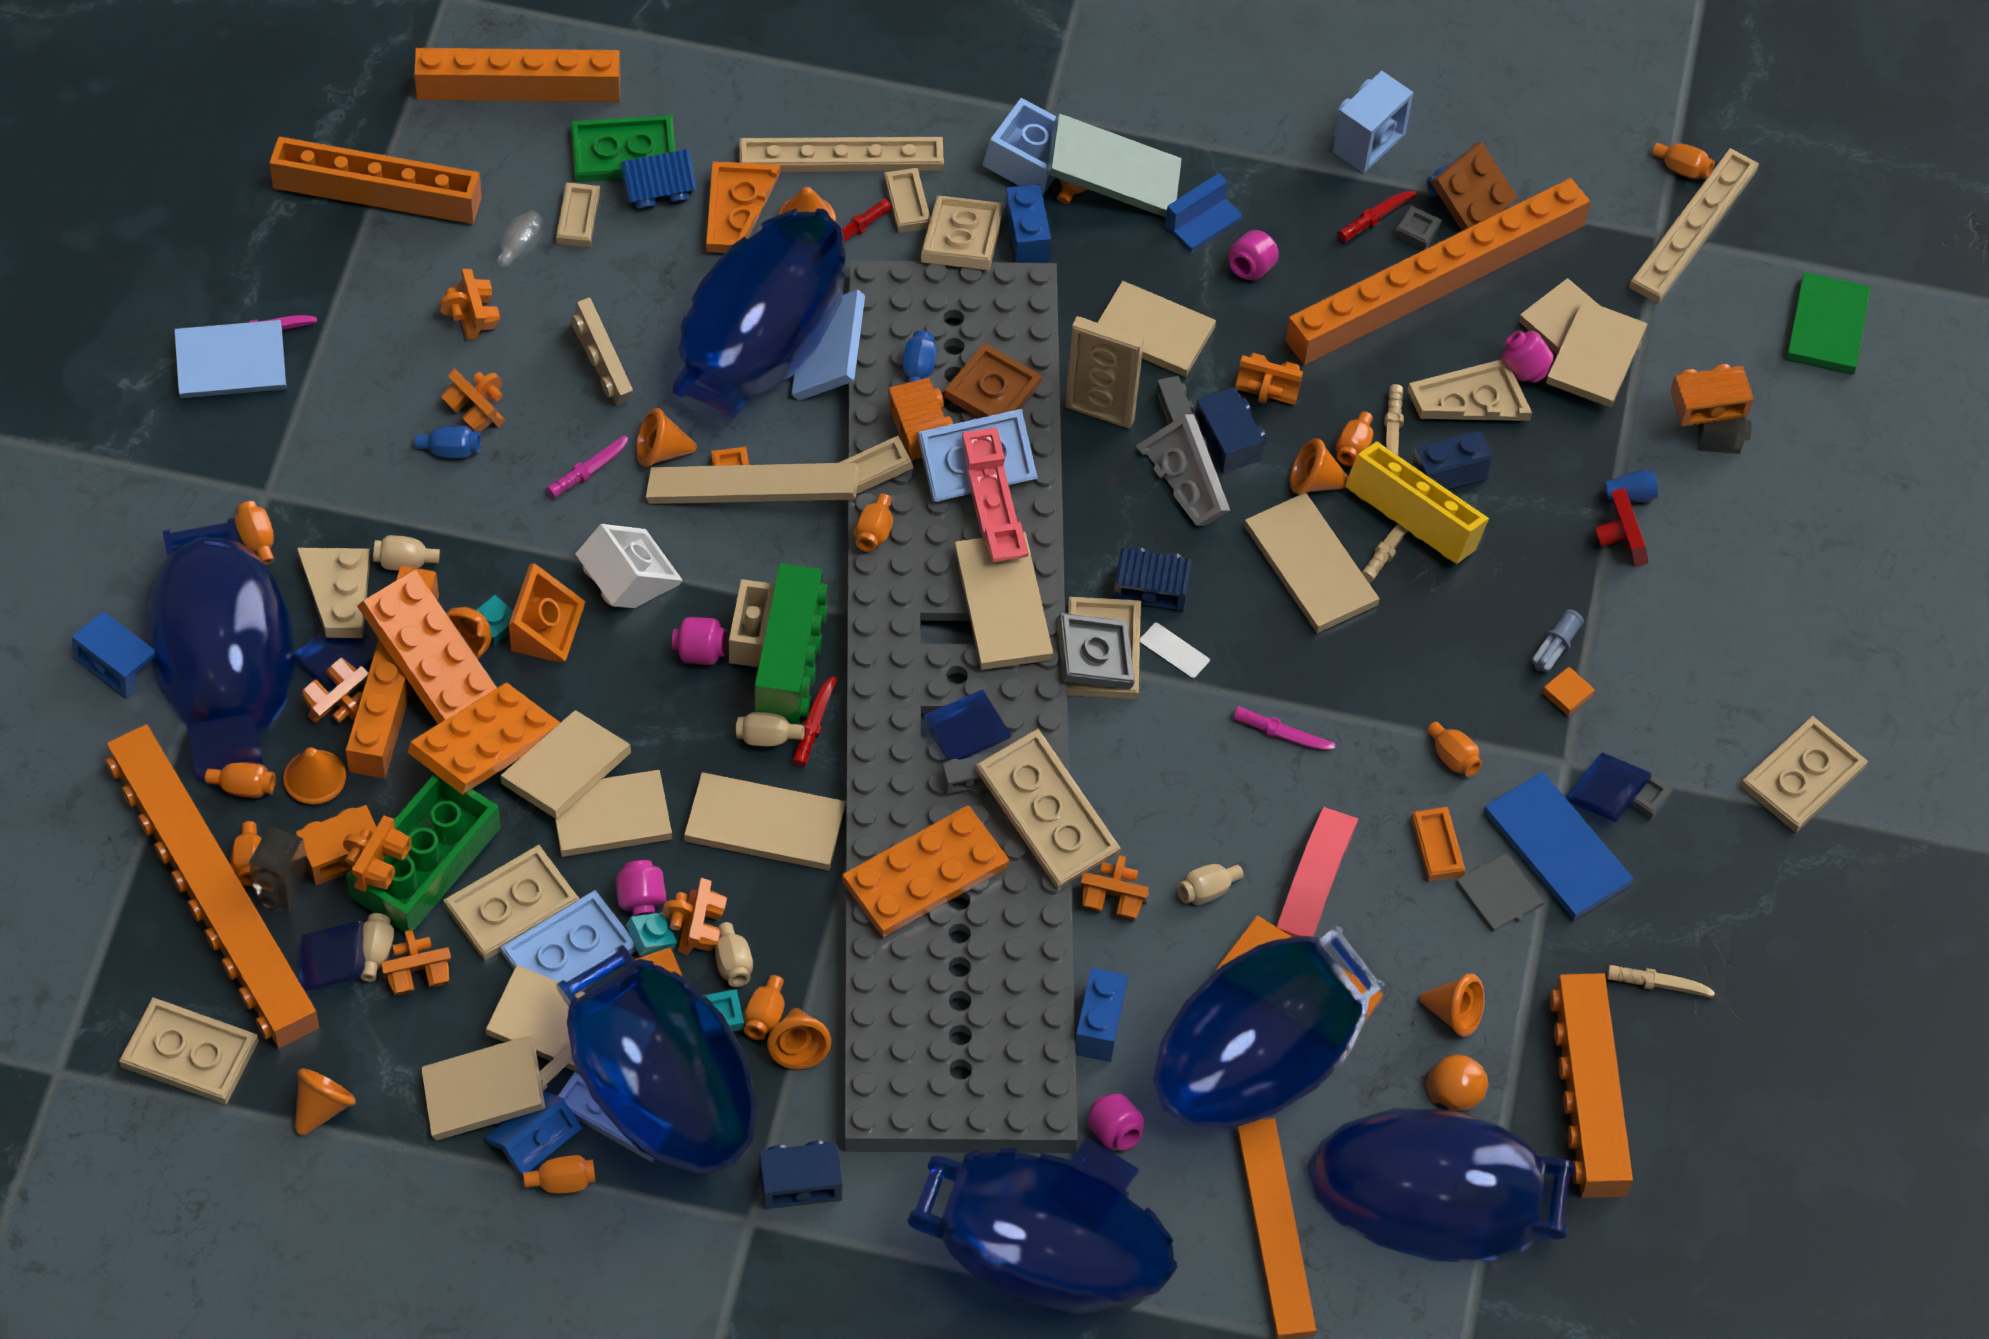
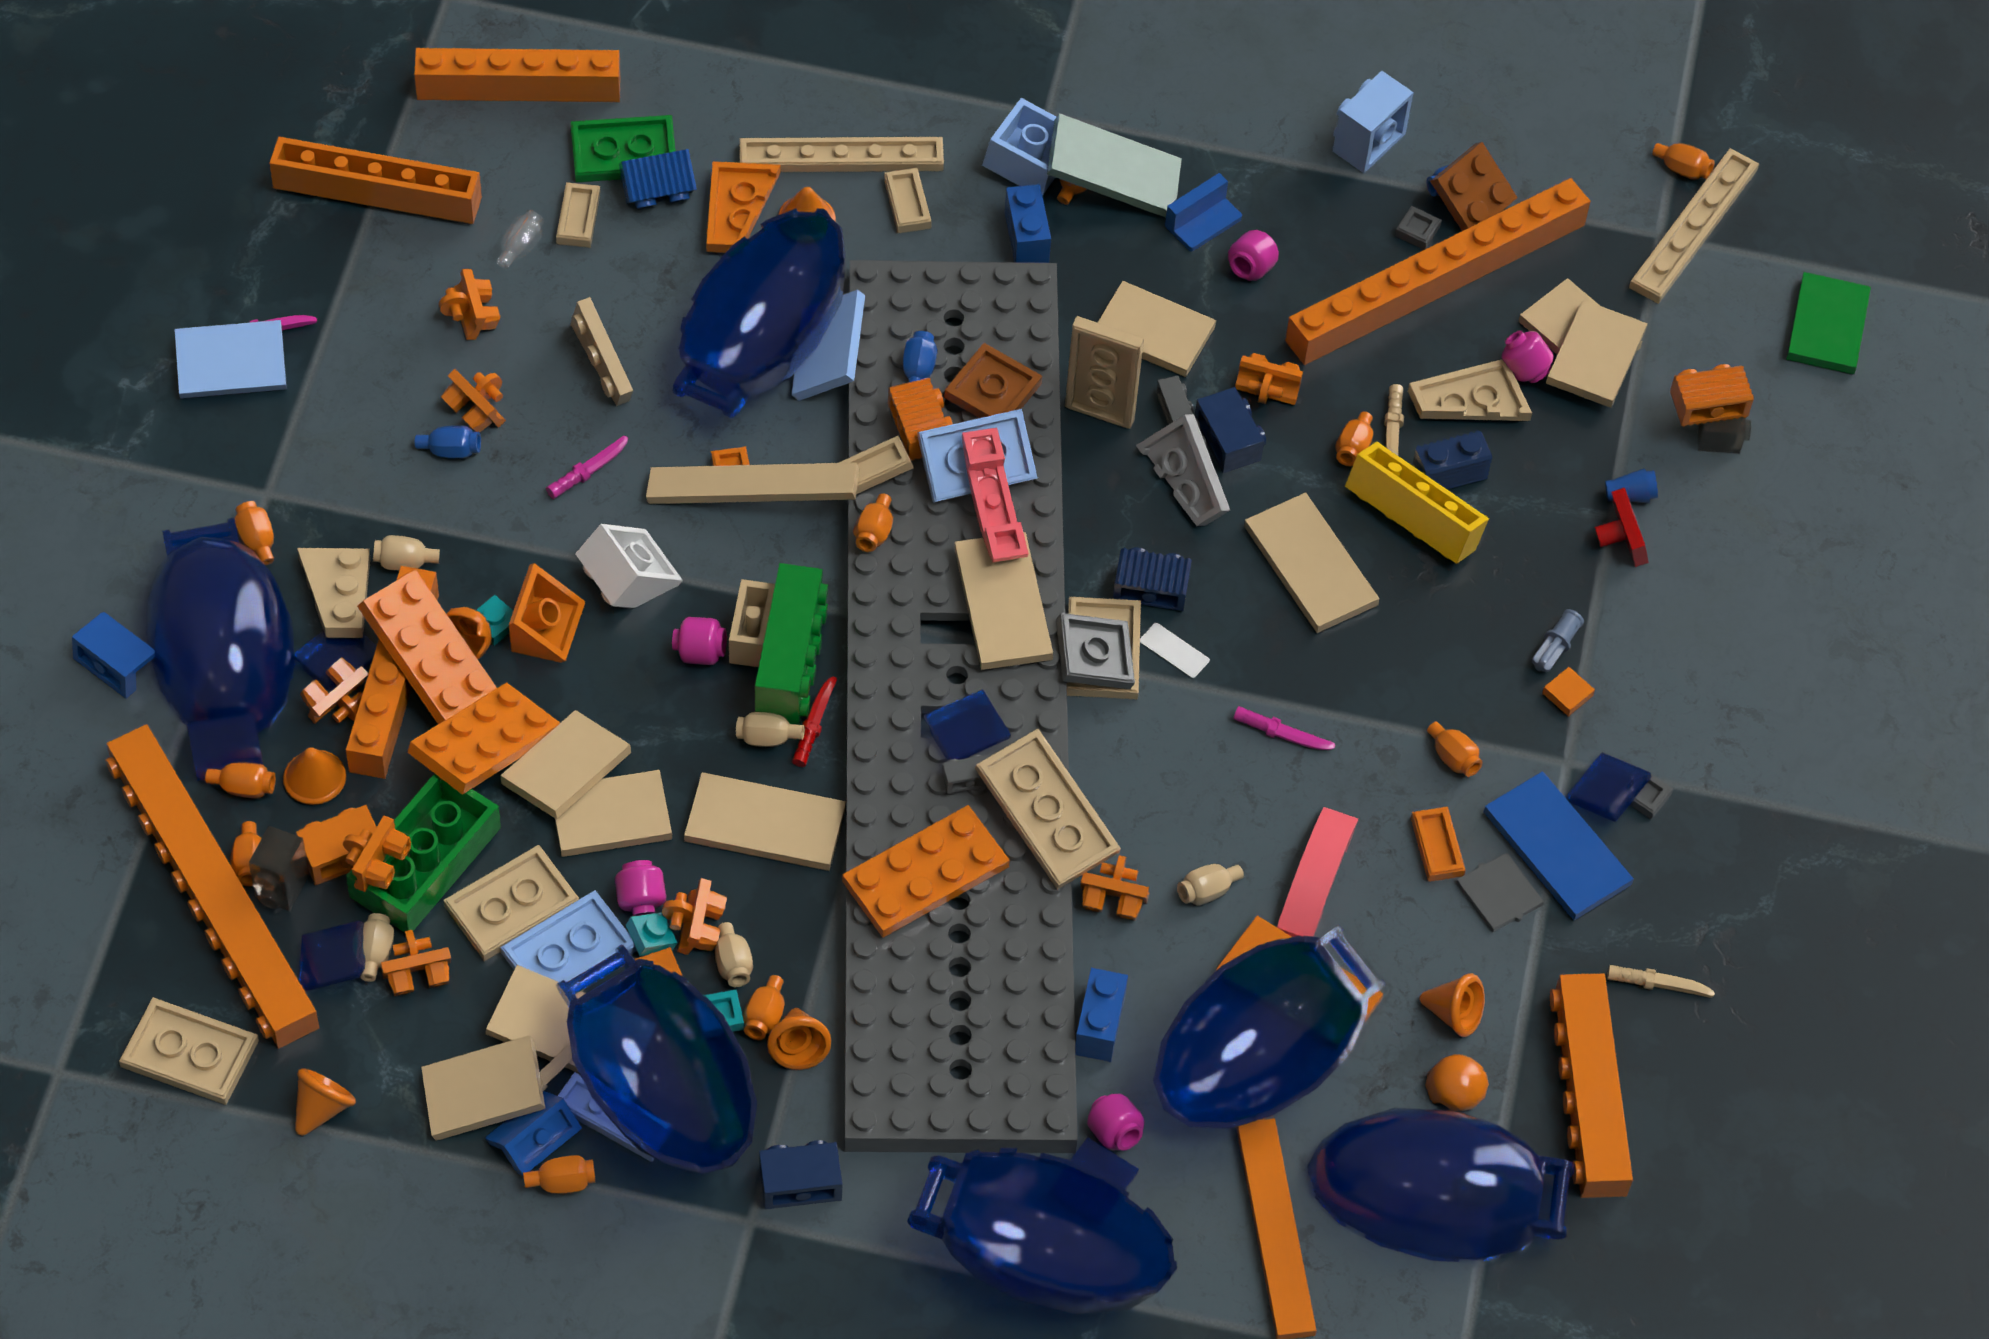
orange hat [636,408,697,467] -> none
red piece [814,198,892,261] -> none
tan tile [921,195,1004,270] -> none
orange hat [1289,438,1348,495] -> none
red piece [1337,191,1417,243] -> none
tan piece [1361,524,1408,583] -> none
tan tile [1740,716,1868,833] -> none

